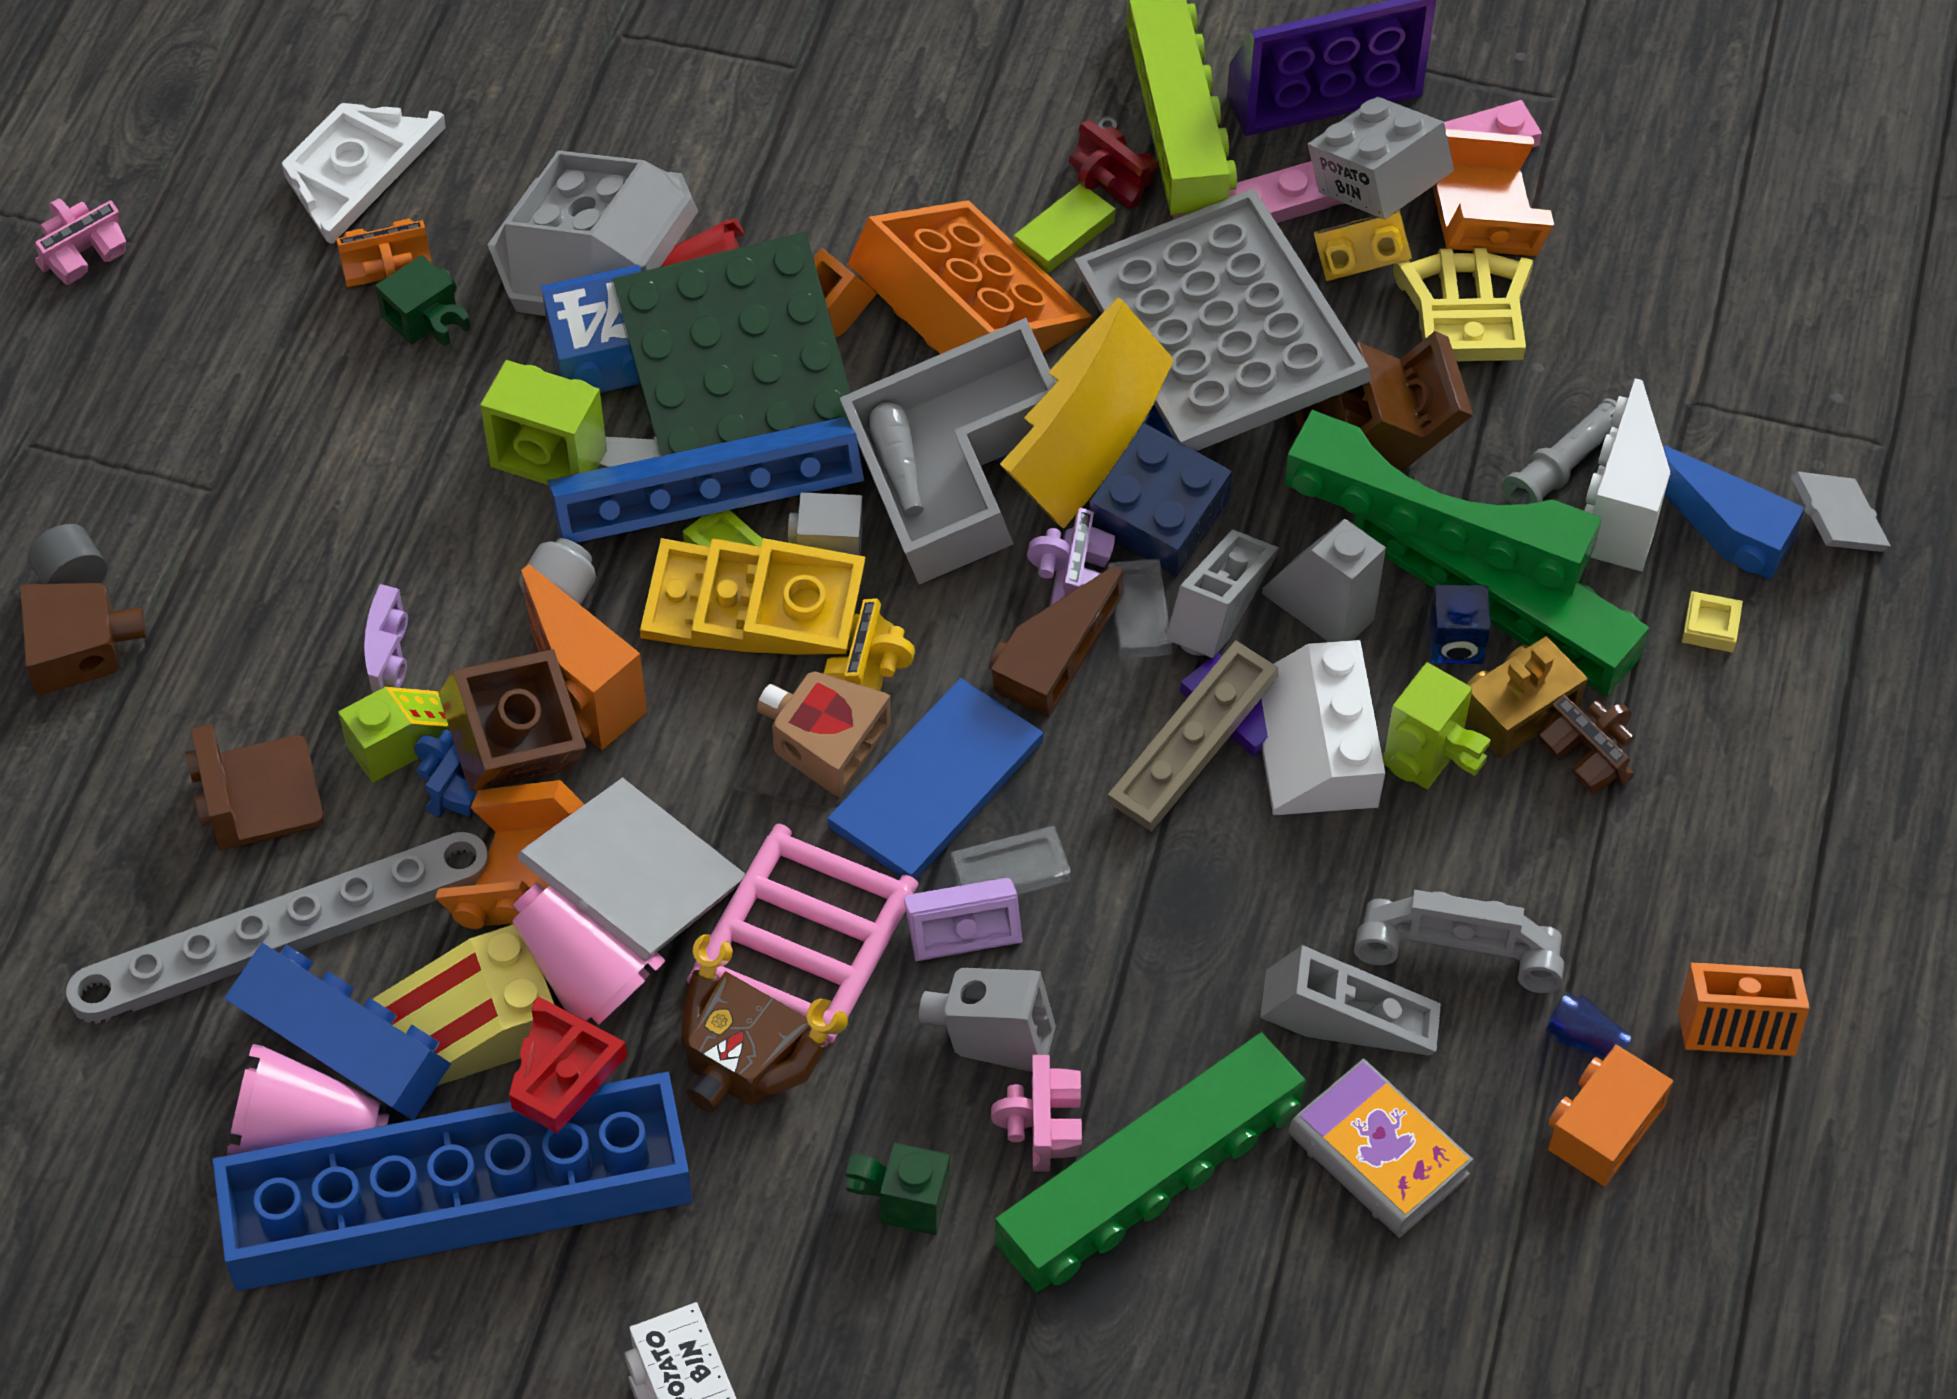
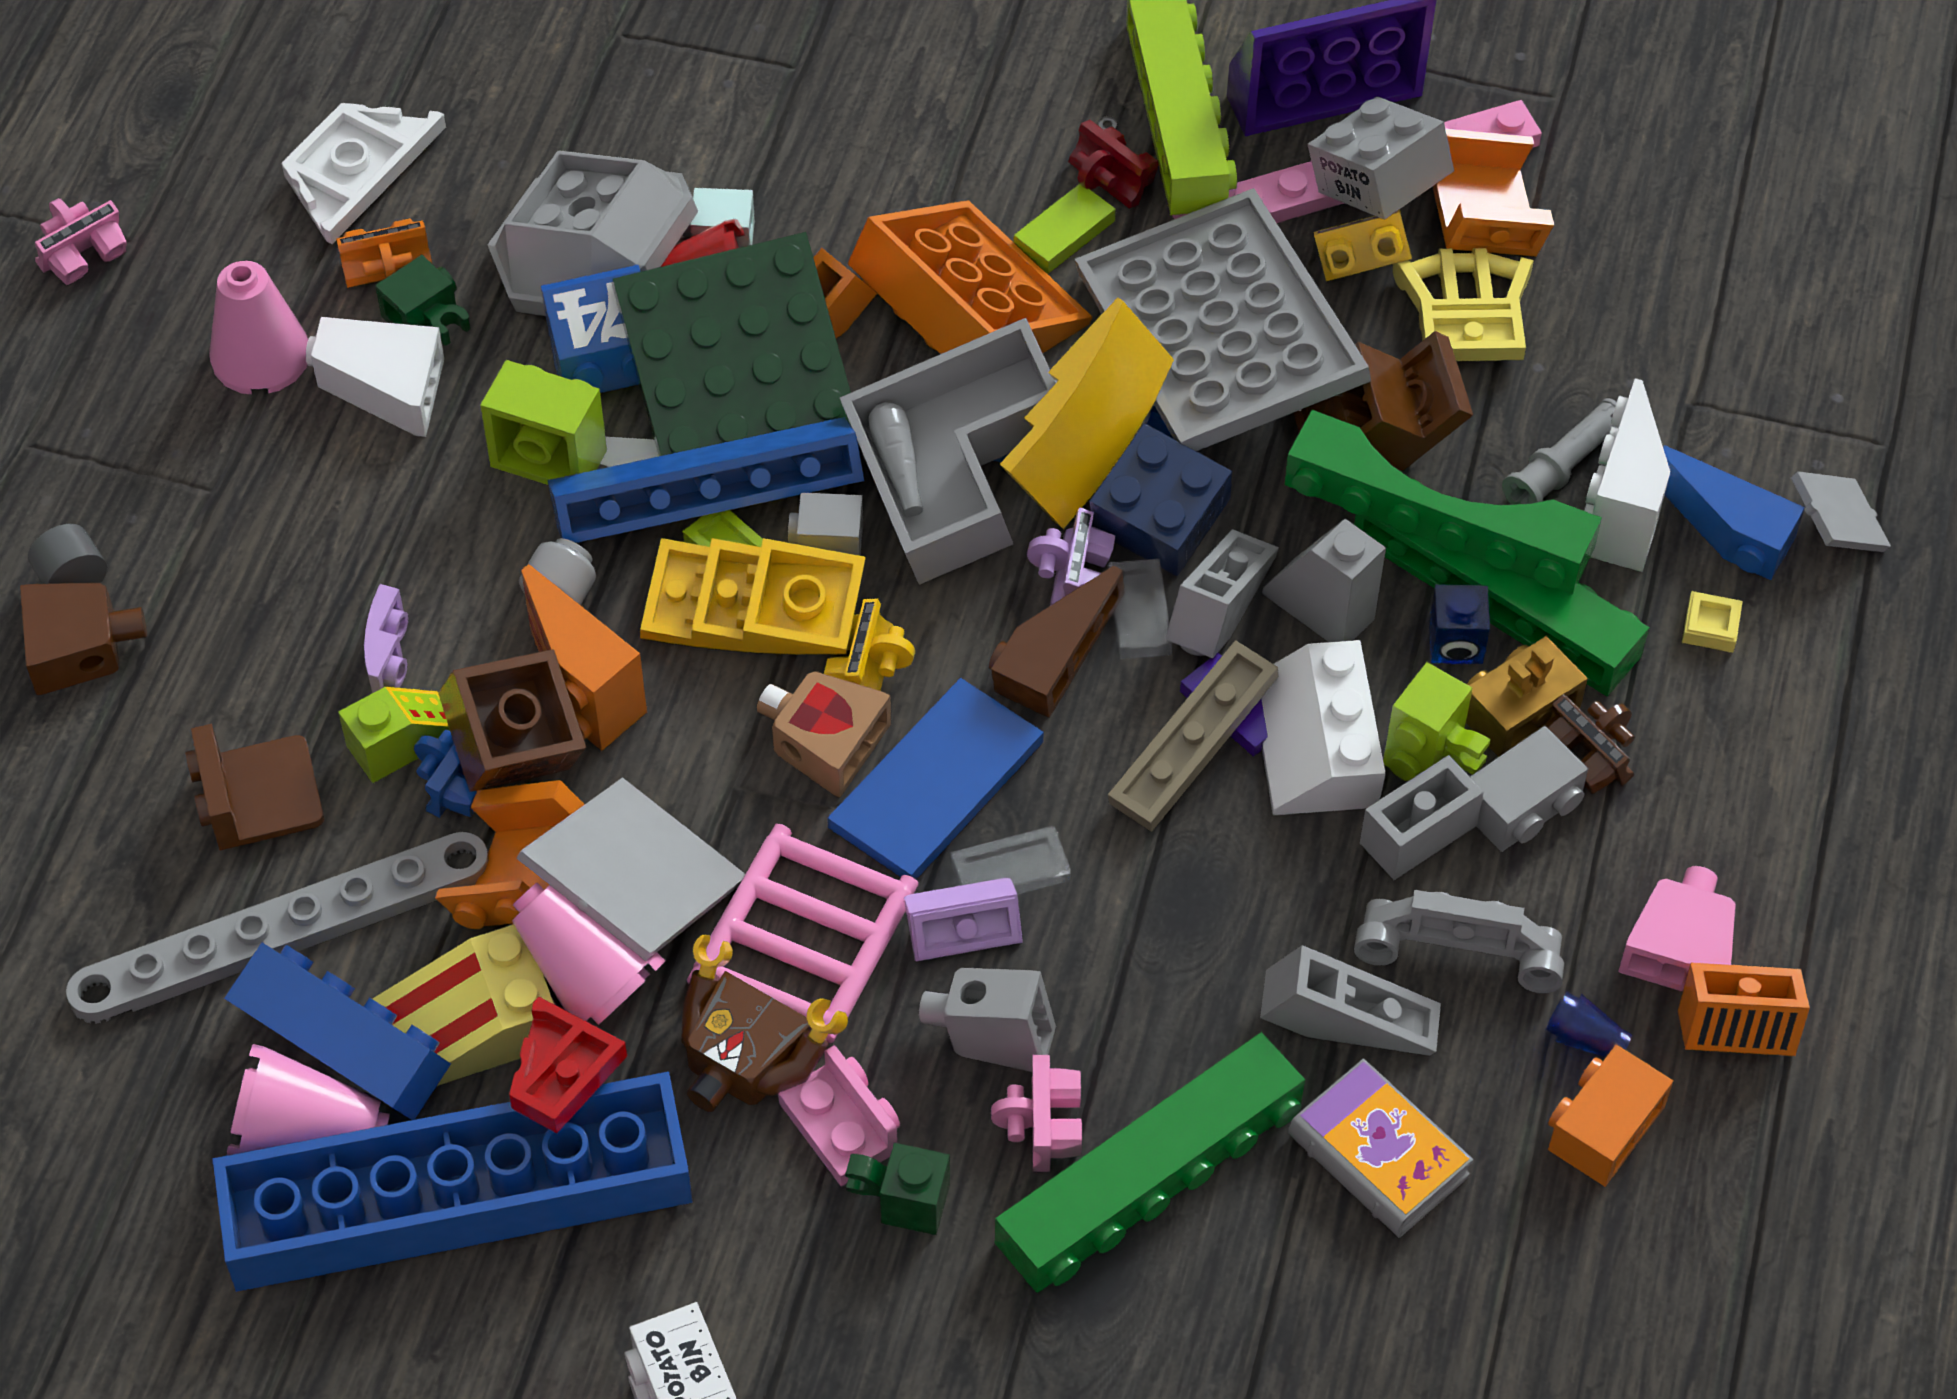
none -> bright pink cone [209,261,308,394]
none -> white slope [306,317,444,437]
none -> light aqua brick [683,188,755,248]
none -> bright pink bracket [778,1045,900,1187]
none -> light grey brick [1360,755,1484,880]
none -> light grey brick [1470,726,1588,852]
none -> bright pink torso [1618,866,1735,992]

